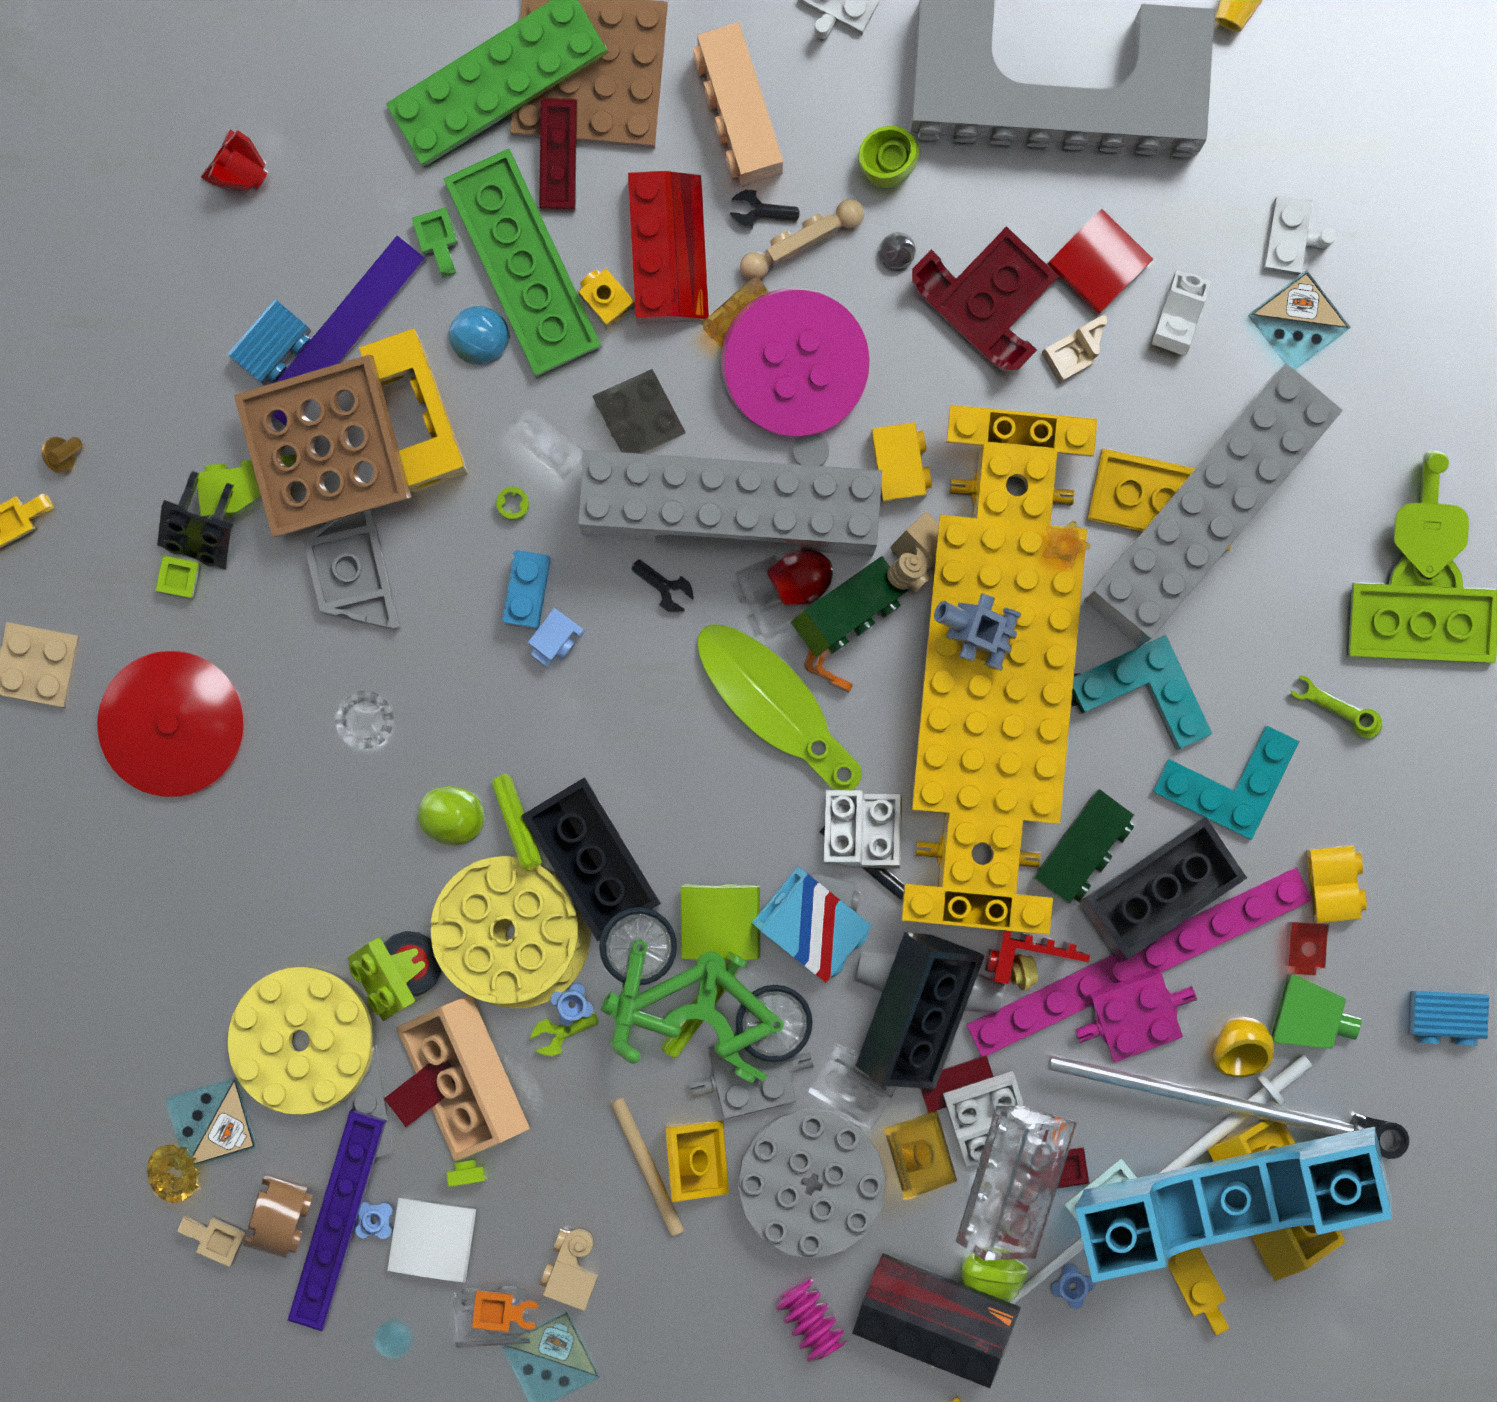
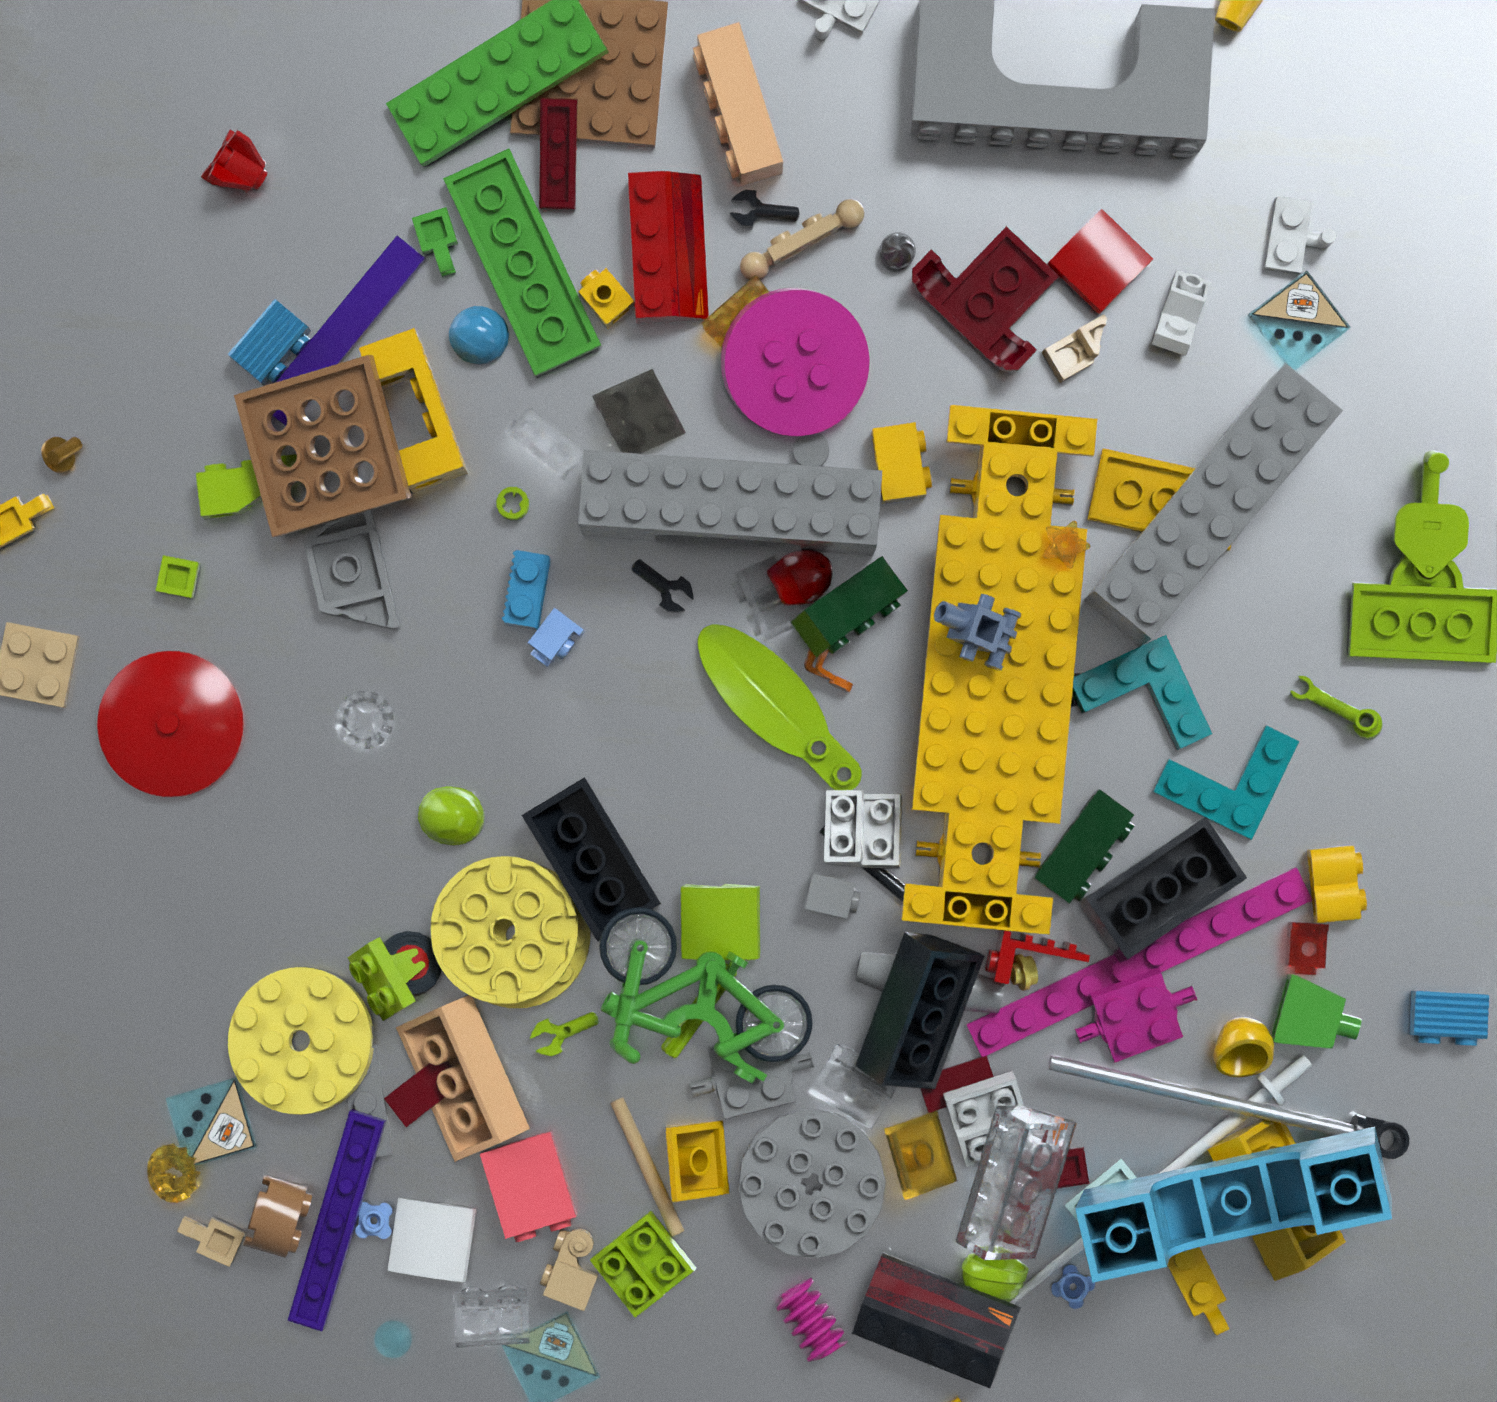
black plate [157,470,234,570] -> none
lime plate [446,1159,487,1187] -> none
orange plate [471,1290,538,1332] -> none
lime axle [492,774,542,871] -> none
light blue plate [551,983,593,1026] -> none
panel [752,866,872,983] -> none
lime hat [858,125,920,188] -> none
tan brick [887,511,938,592] -> none
none -> coral brick [480,1130,577,1243]
none -> lime slope [590,1211,696,1317]

